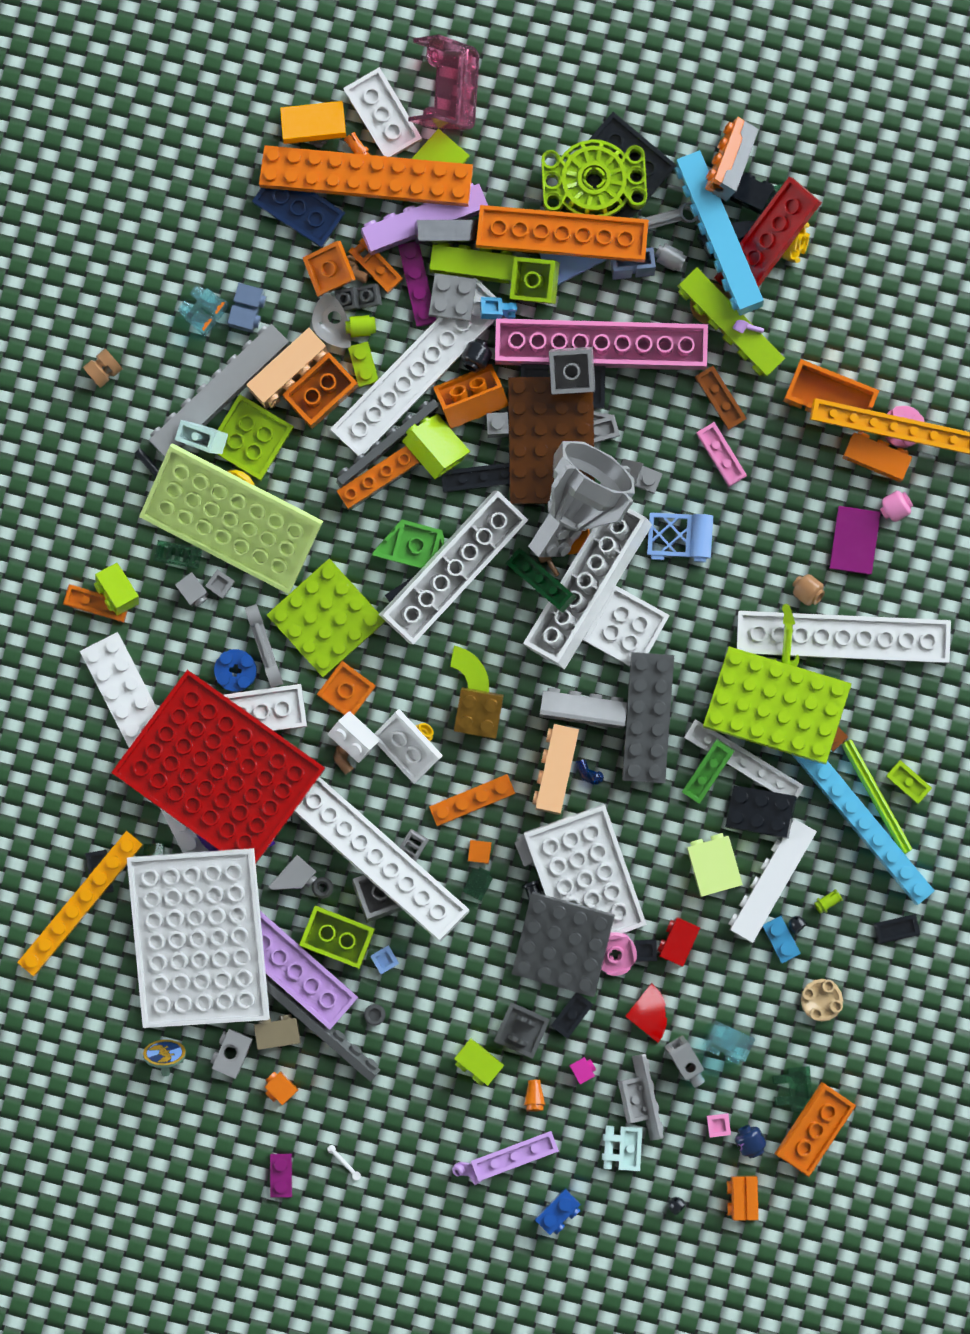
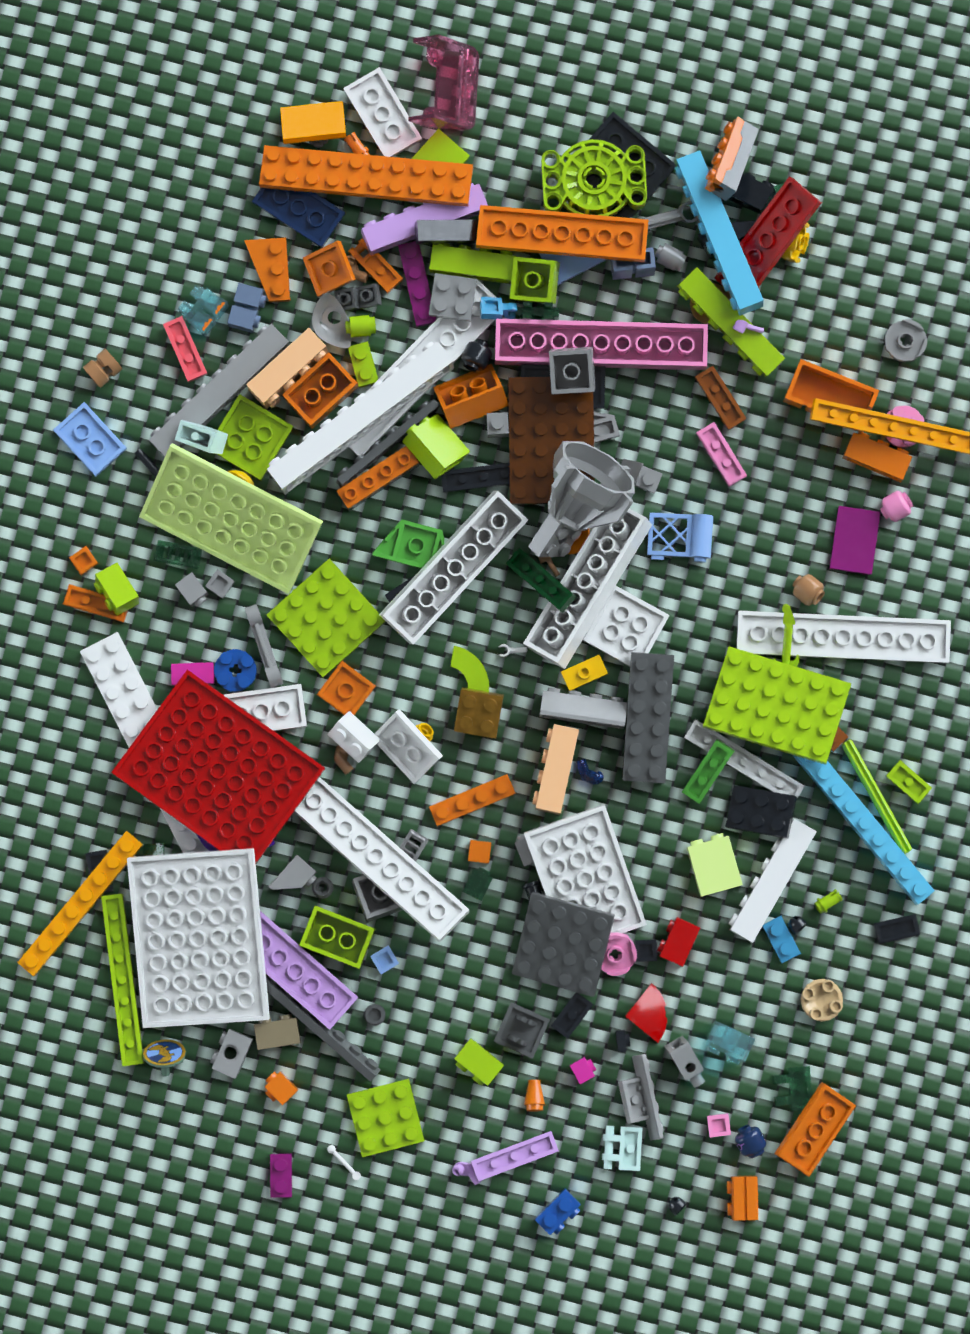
none -> light blue tile [53,402,127,477]
none -> orange tile [69,546,99,576]
none -> lime plate [101,893,144,1067]
none -> coral plate [163,316,207,383]
none -> dark pink tile [171,662,215,686]
none -> orange wing [244,237,290,303]
none -> white brick [267,341,454,495]
none -> lime plate [347,1079,425,1157]
none -> white hand [498,644,528,658]
none -> clear green plate [517,302,559,320]
none -> yellow plate [561,654,608,691]
none -> black plate [615,1030,630,1052]
none -> light grey plate [884,319,927,362]

